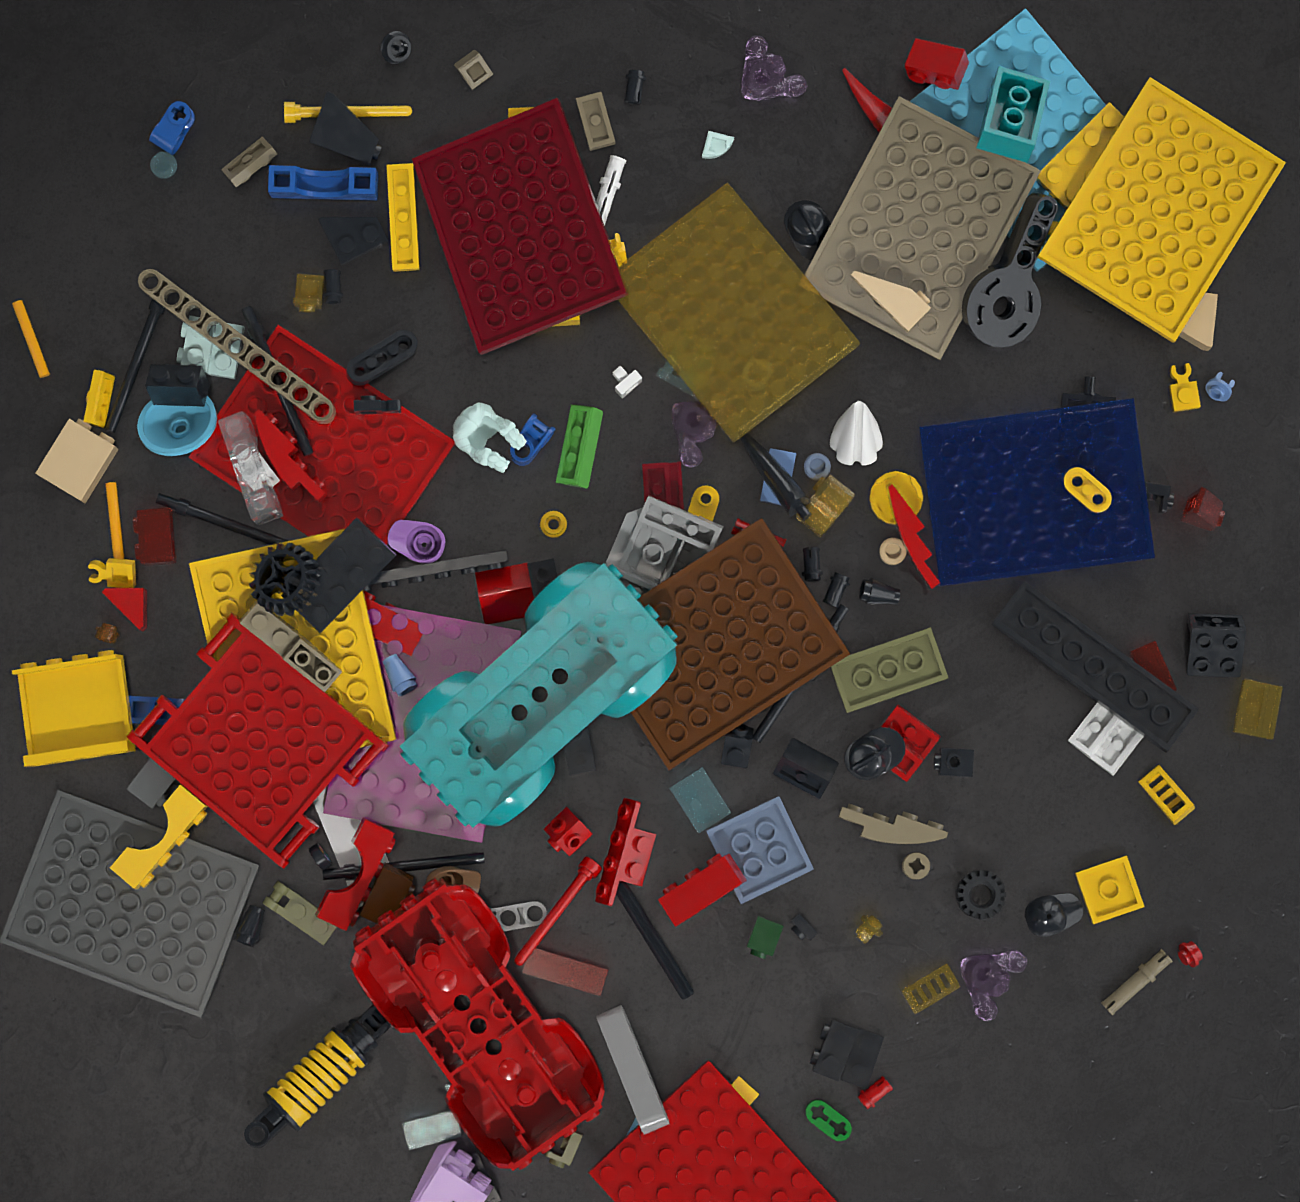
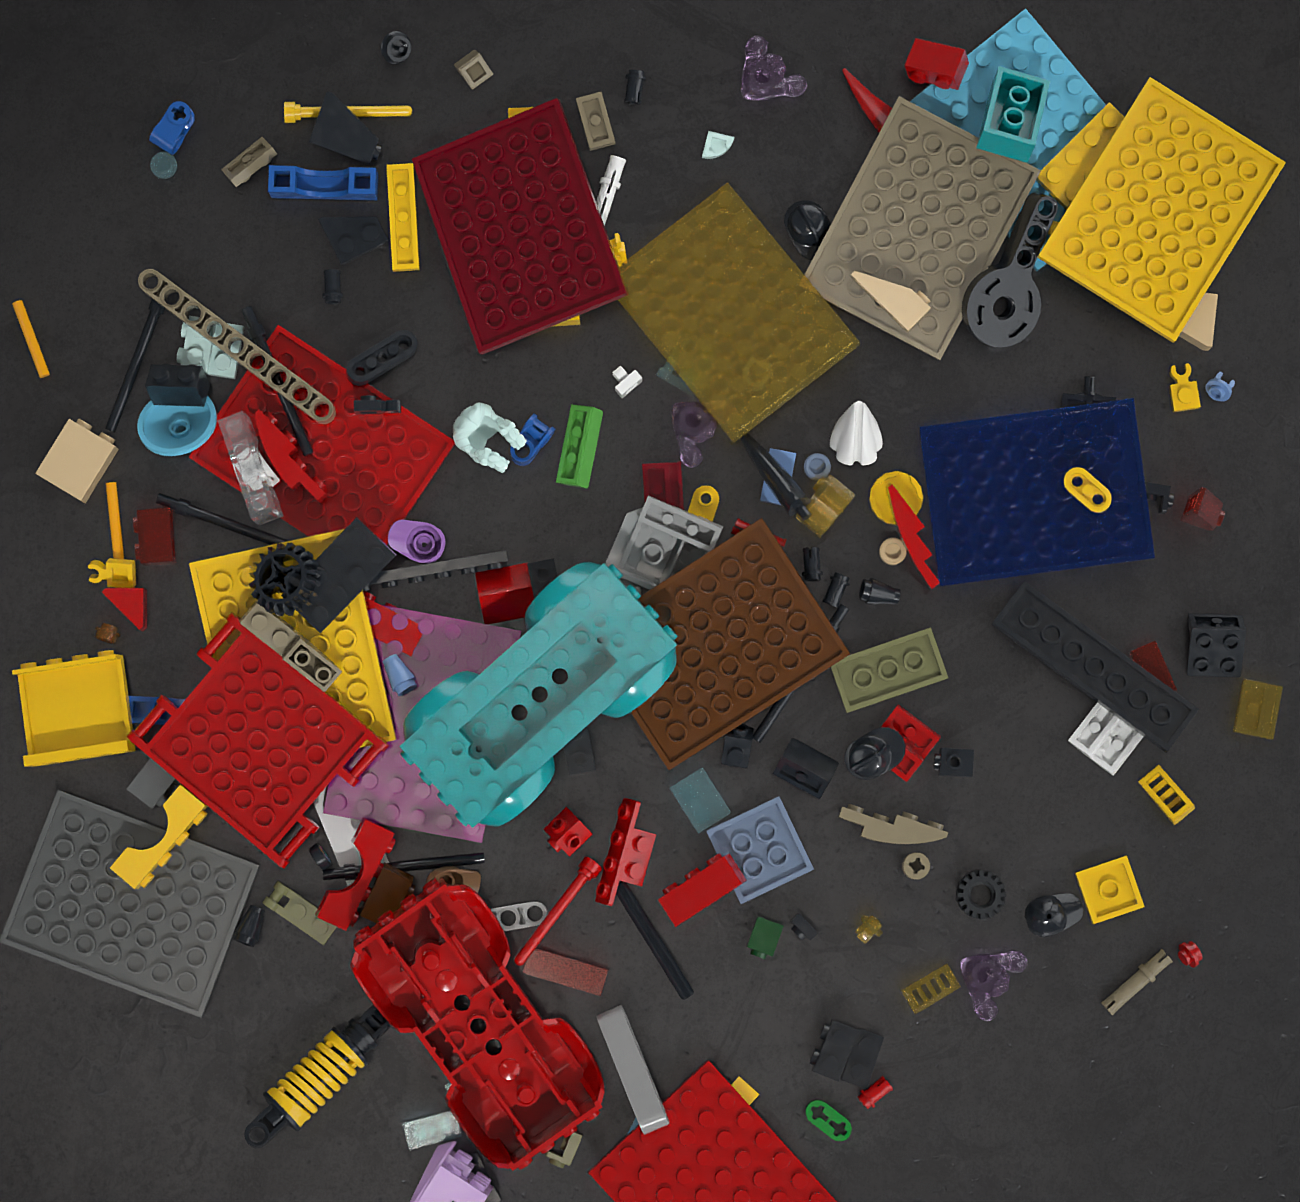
yellow plate [83,370,115,428] -> none
clear yellow bracket [293,274,324,313] -> none
yellow plate [540,511,567,538] -> none

